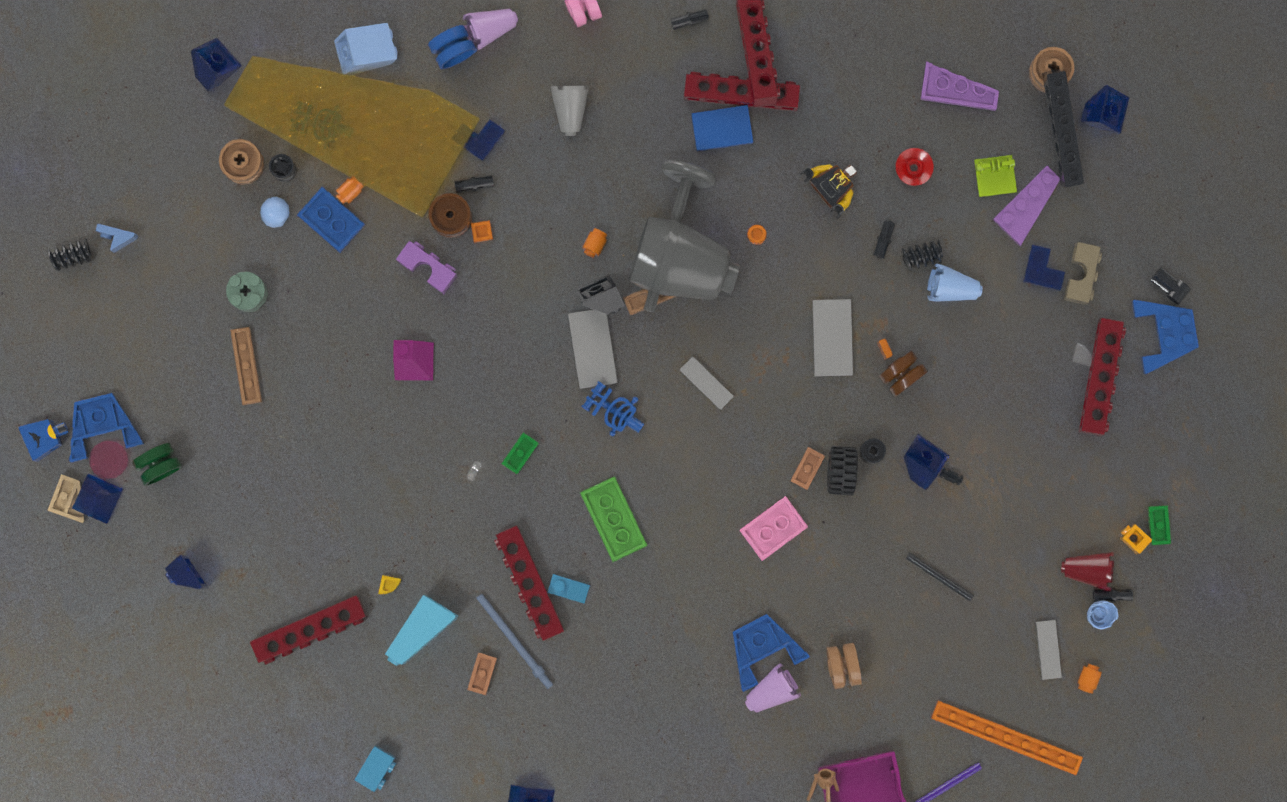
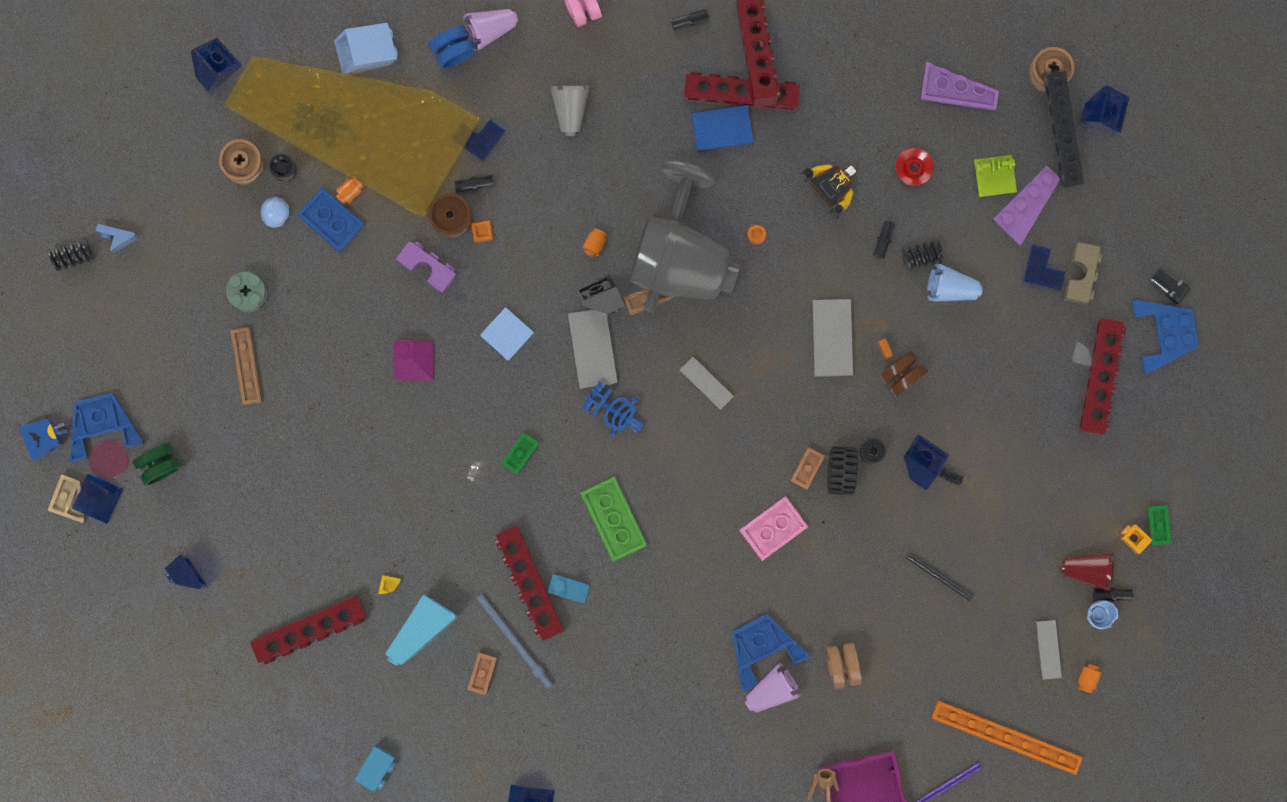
none -> light blue tile [480,307,534,361]

